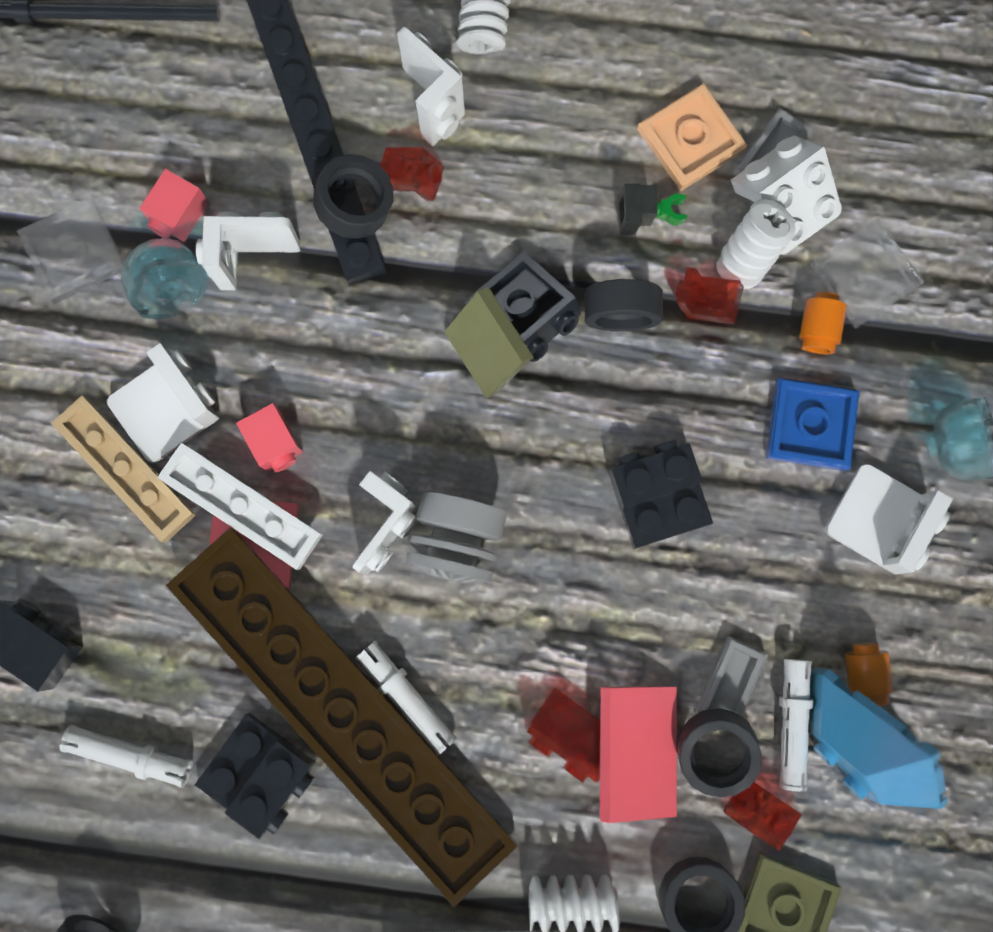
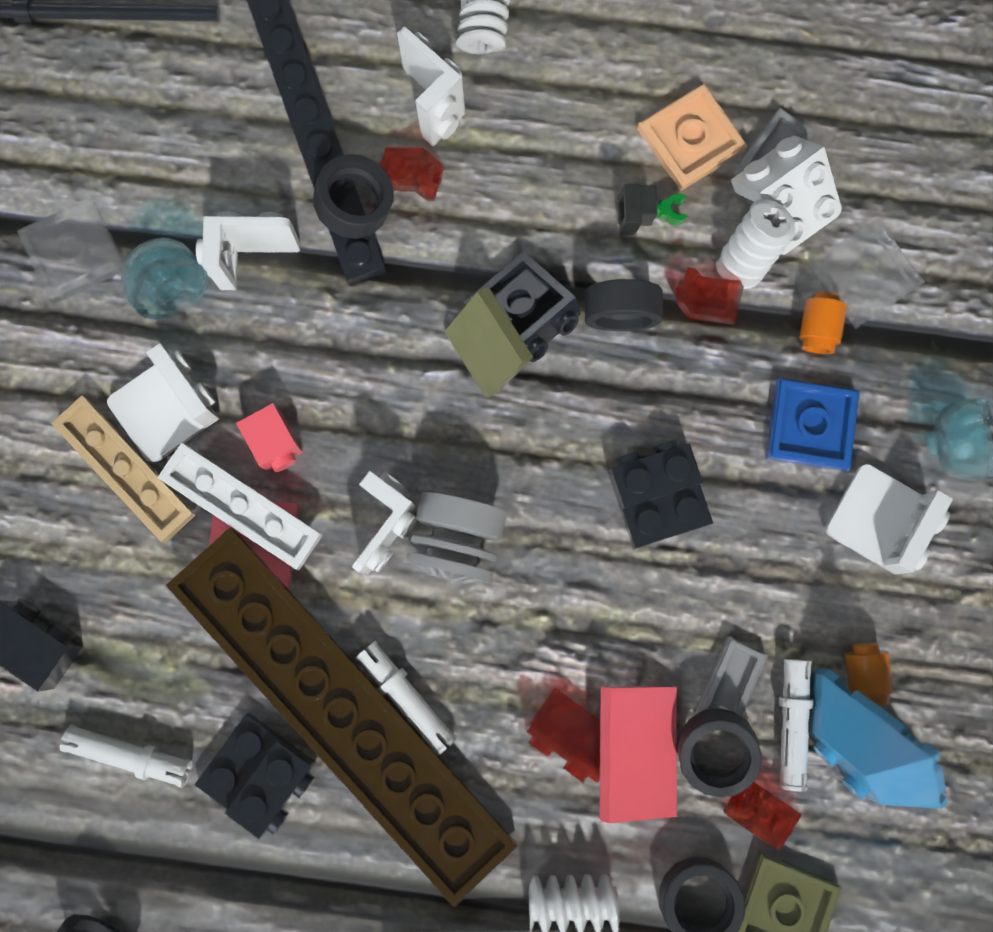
coral brick [139,169,209,242] -> none

